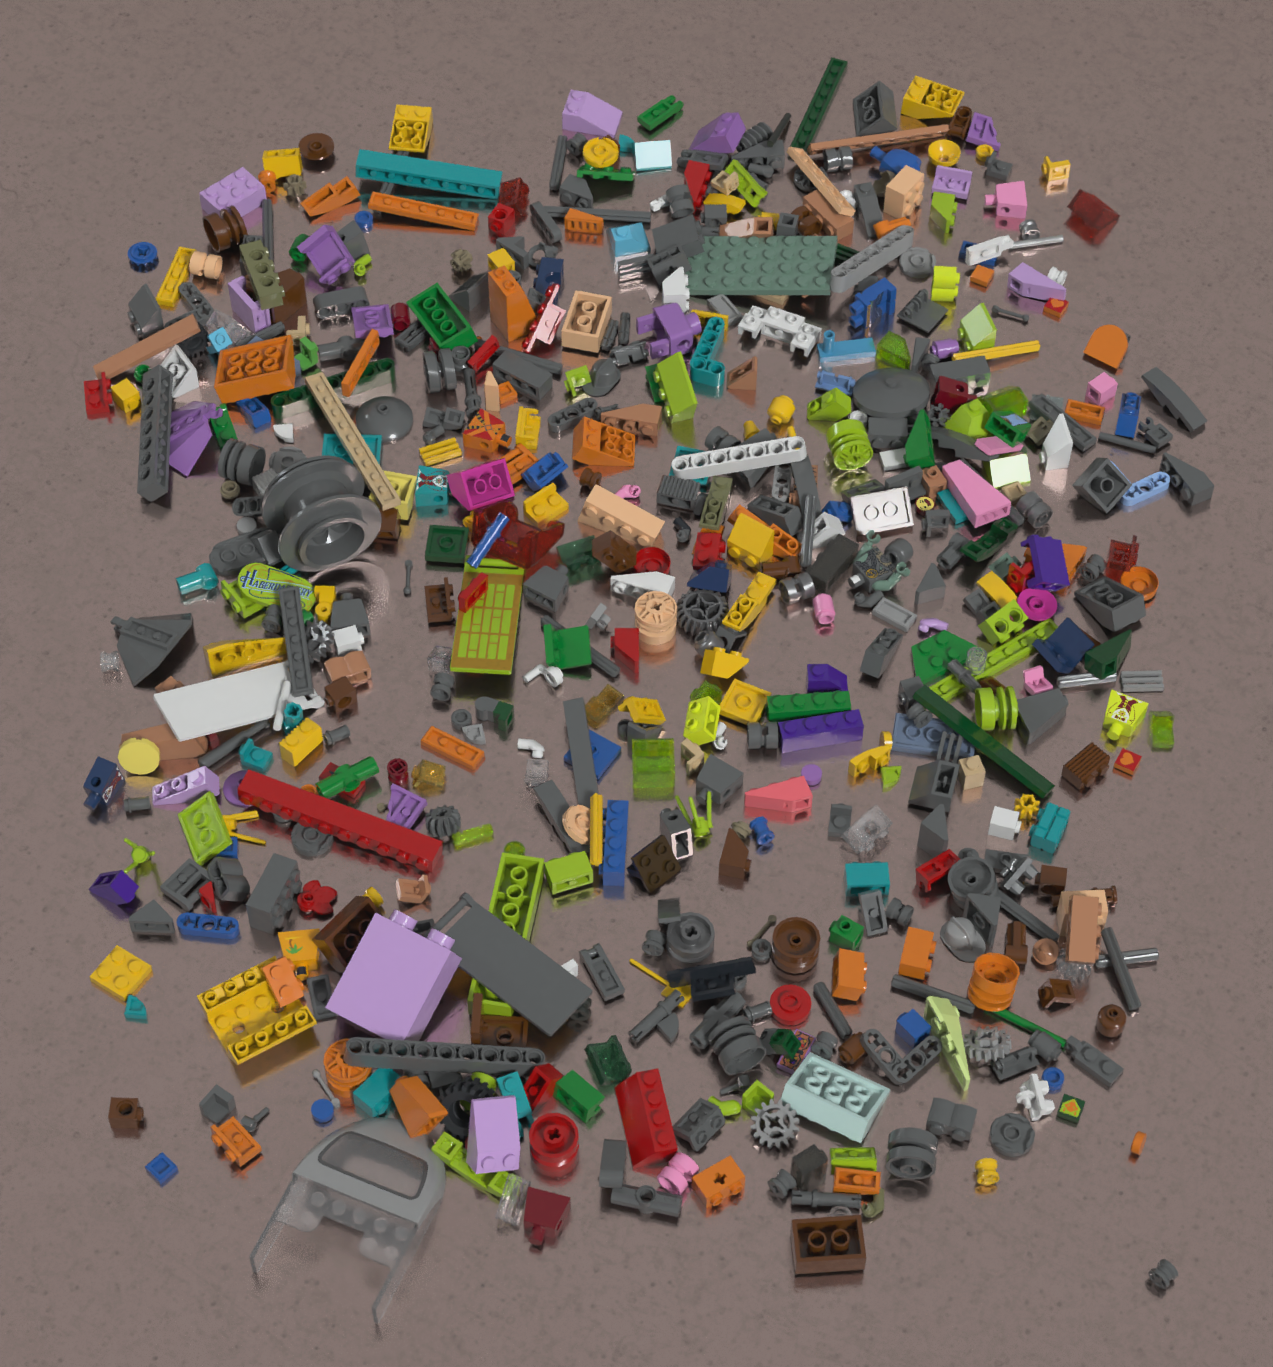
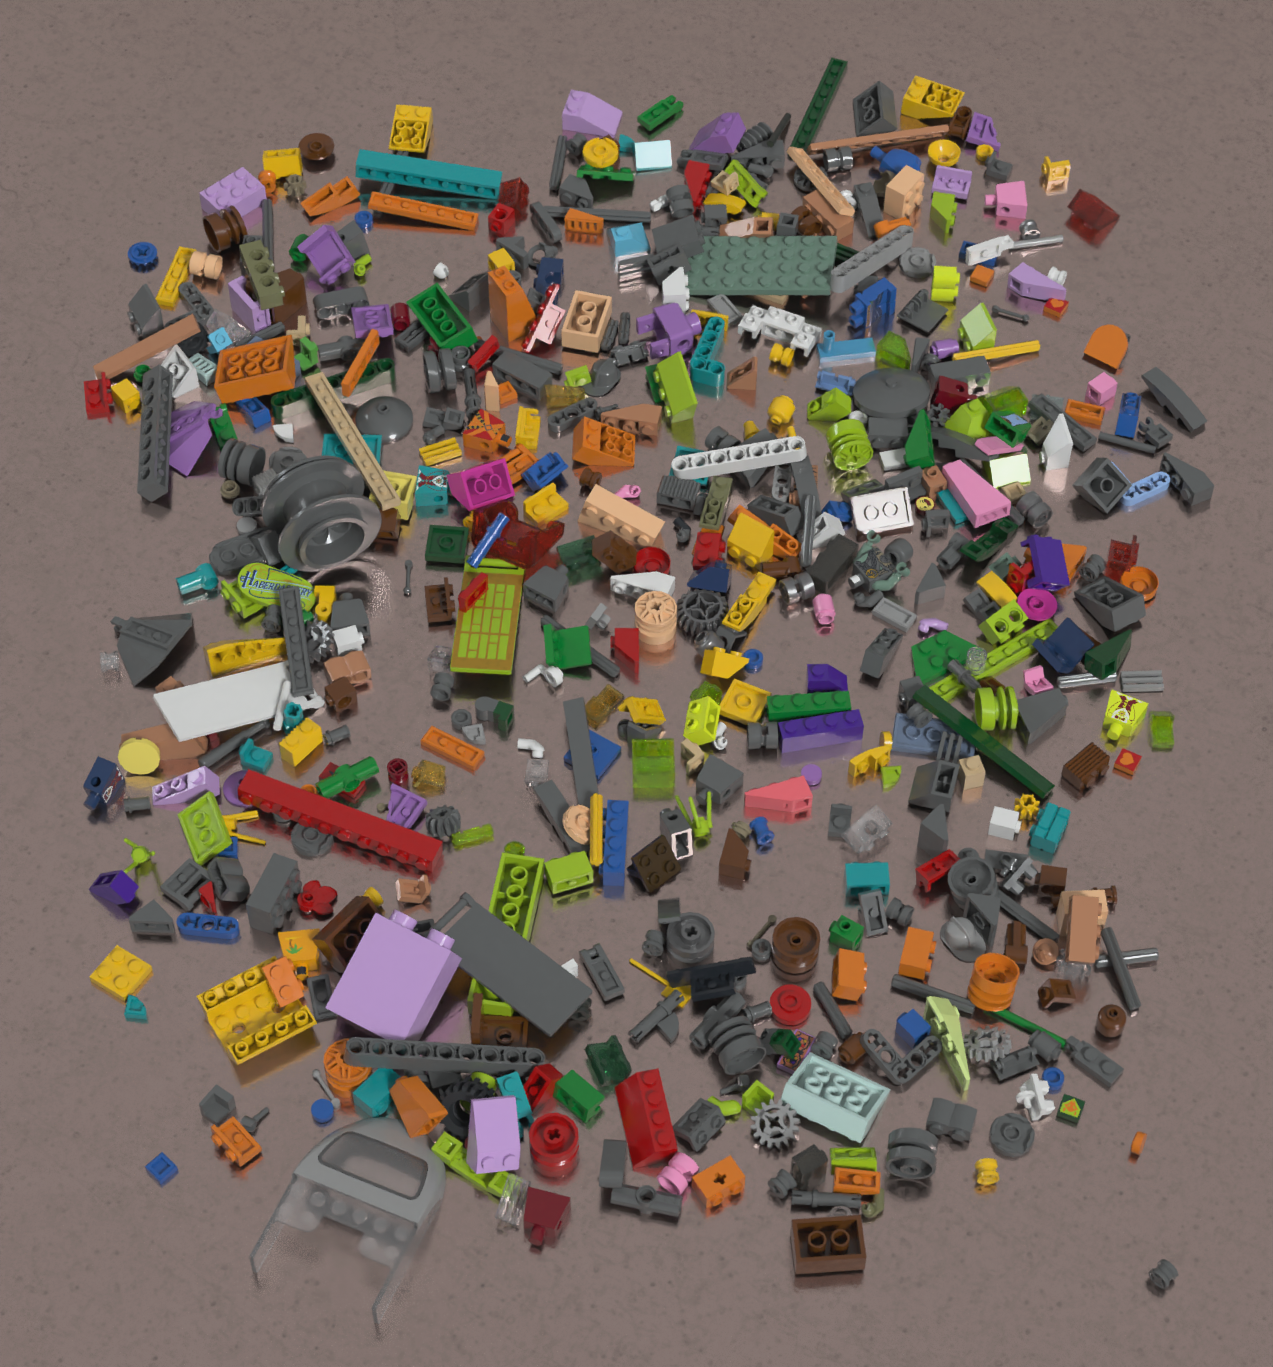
reddish brown brick [108,1097,144,1129] -> none
dark tan gear [450,248,473,272] -> none
none -> light aqua slope [189,353,217,386]
none -> white hinge [433,262,449,279]
none -> clear yellow slope [545,385,585,408]
none -> blue tile [743,649,763,669]
none -> yellow wheel [769,343,794,367]

